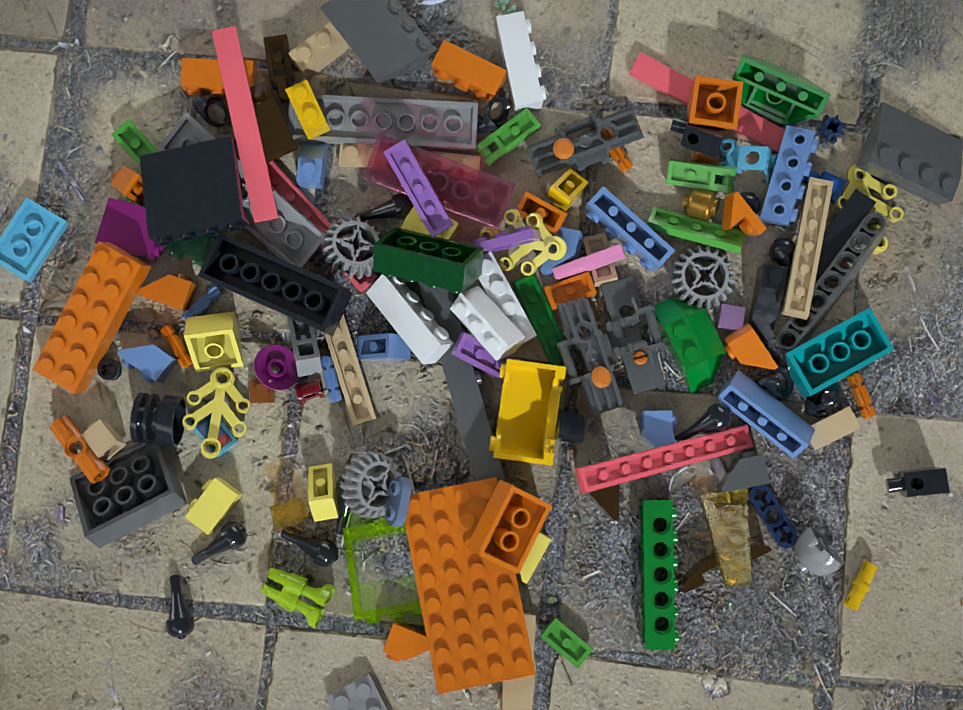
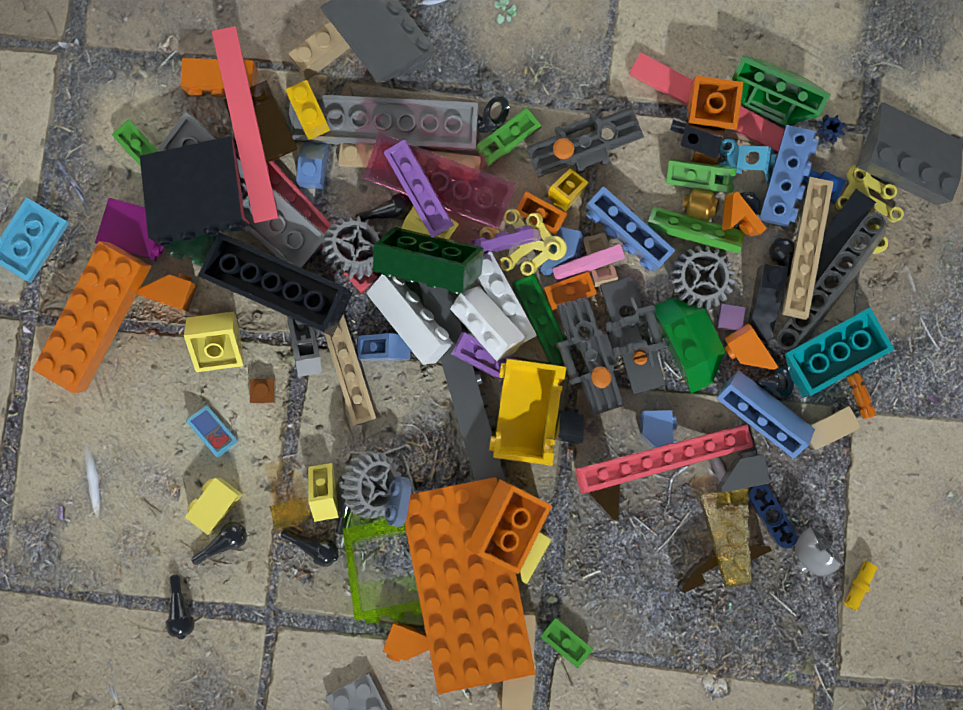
orange piece [50,415,110,483] -> none
dark grey slope [69,439,187,548] -> none
tan brick [81,419,127,460] -> none
black bush [97,359,122,381] -> none
orange slope [110,165,144,206] -> none
medium blue slope [117,344,178,384] -> none
black wheel [130,392,186,447] -> none
orange axle [160,324,193,368] -> none
medium blue axle [181,285,223,322] -> none
light yellow plant [182,367,250,459] -> none
black piece [192,95,231,127] -> none
magenta dish [253,344,299,391] -> none
lime piece [260,567,335,628] -> none
dark brown hinge [263,34,294,102] -> none
dark red bush [295,377,325,404] -> none
medium blue axle [320,355,342,402] -> none
orange brick [431,40,507,102] -> none
white brick [496,11,546,114] -> none
orange axle [601,129,633,173] -> none
green brick [640,499,679,650] -> none
black piece [674,403,732,442] -> none
black piece [805,382,841,418] -> none
black torso [886,467,950,497] -> none

